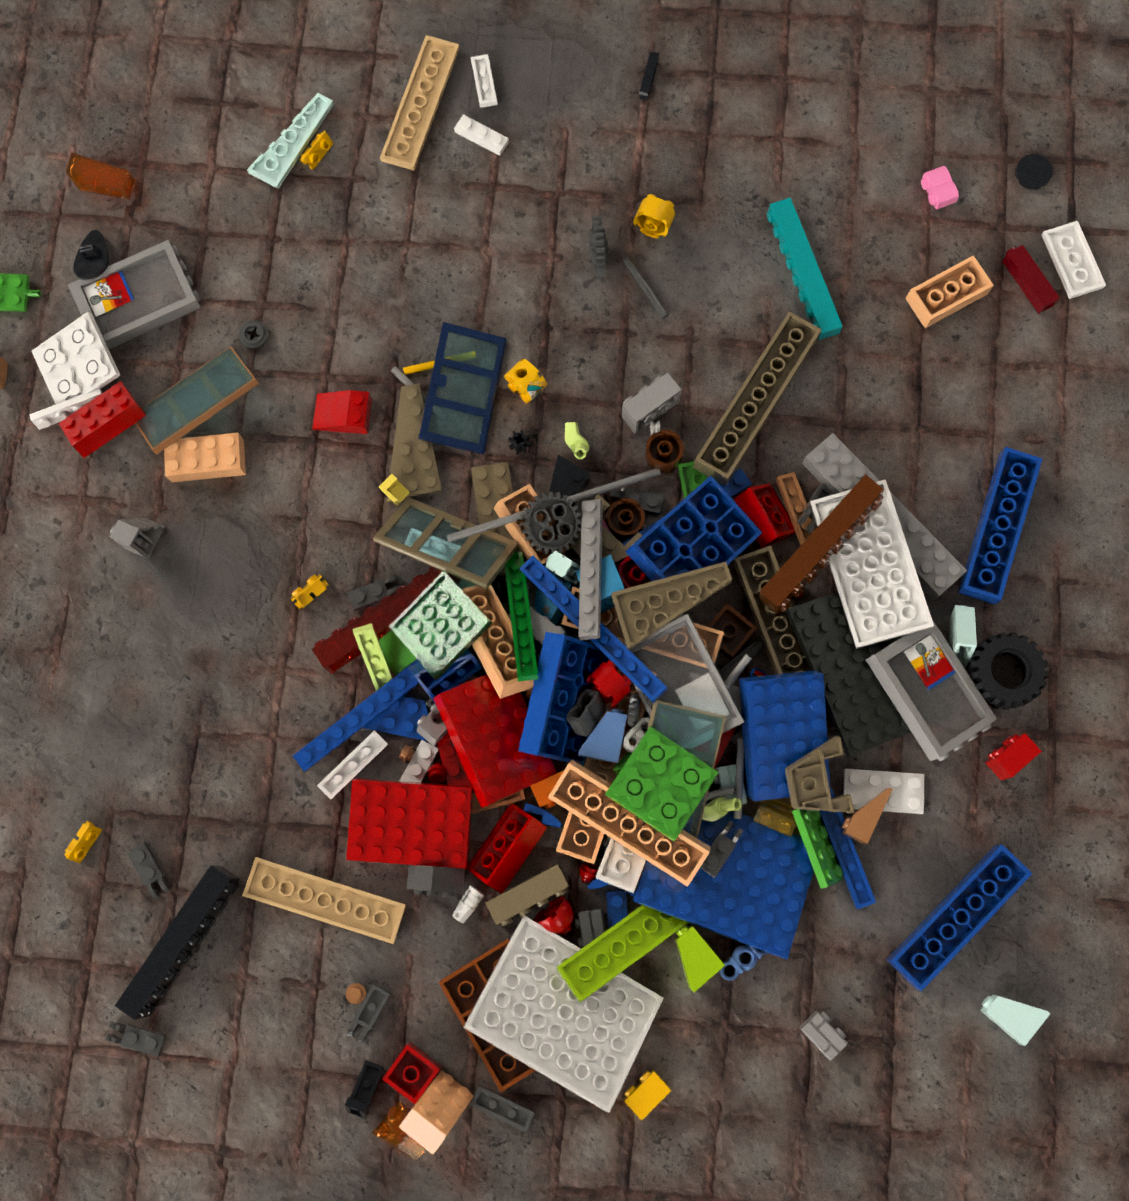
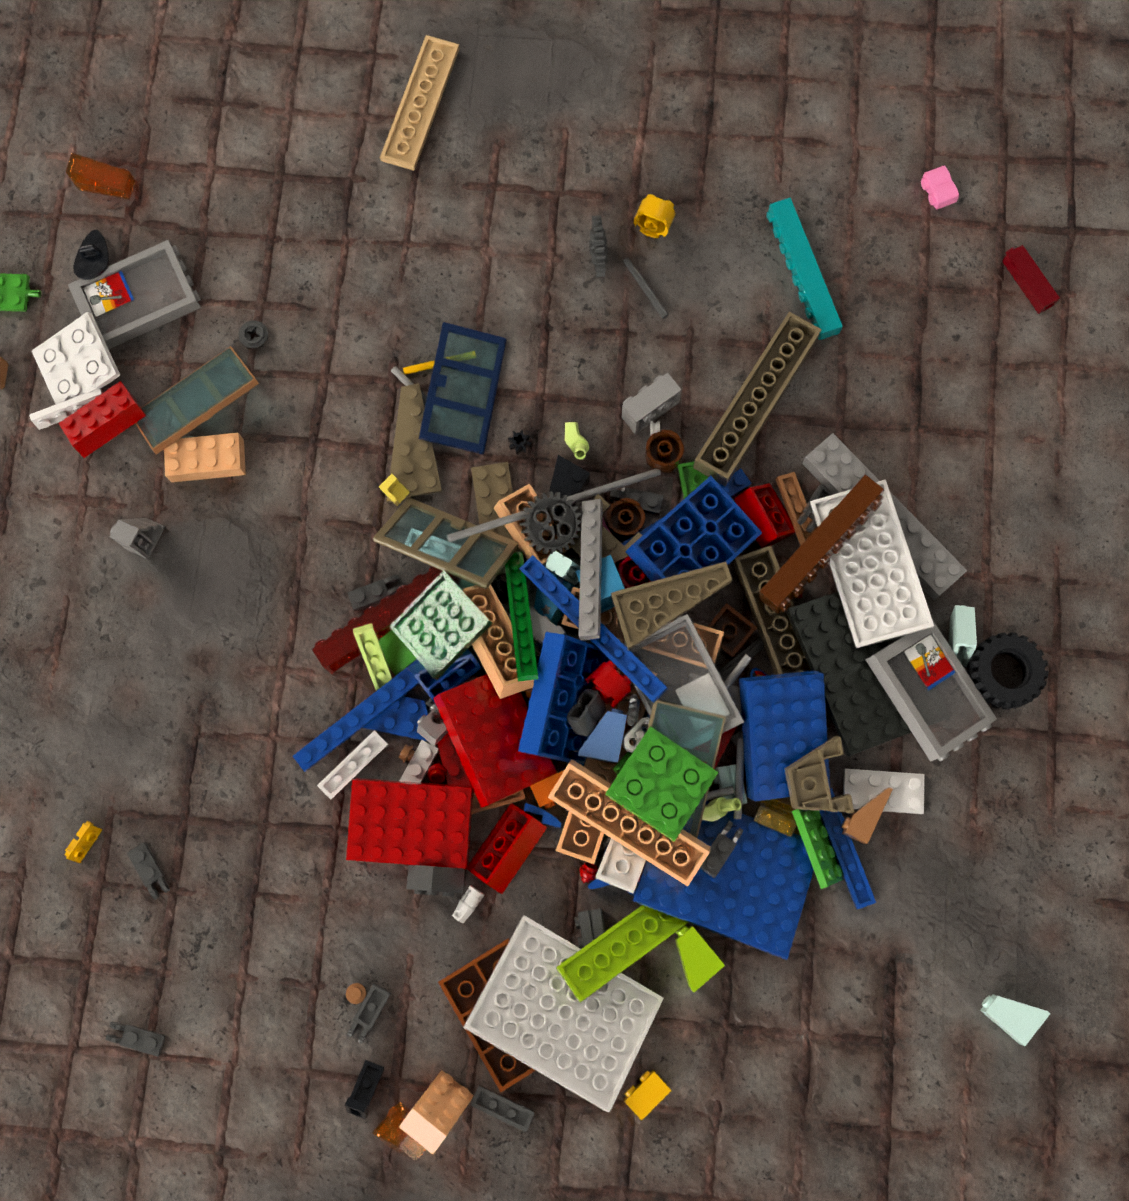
black brick [115,865,240,1020] -> none
tan plate [242,857,407,944] -> none
light aqua wing [247,93,334,189] -> none
yellow hinge [290,574,329,609] -> none
yellow hinge [300,131,334,170] -> none
red slope [312,390,372,434] -> none
red brick [382,1042,443,1104] -> none
white plate [454,115,509,156] -> none
white plate [471,54,498,108] -> none
dark tan brick [485,864,570,927] -> none
yellow brick [504,359,547,404] -> none
red cylinder [533,896,574,935] -> none
blue plate [606,891,628,929] -> none
black beam [639,51,660,101] -> none
medium blue piece [719,945,767,981] -> none
light grey brick [799,1011,848,1061] -> none
blue brick [886,844,1033,991] -> none
light nougat brick [906,255,994,329] -> none
blue brick [957,447,1043,605] -> none
red brick [985,733,1042,780] -> none
black tile [1015,154,1053,190] -> none
white plate [1041,221,1106,299] -> none

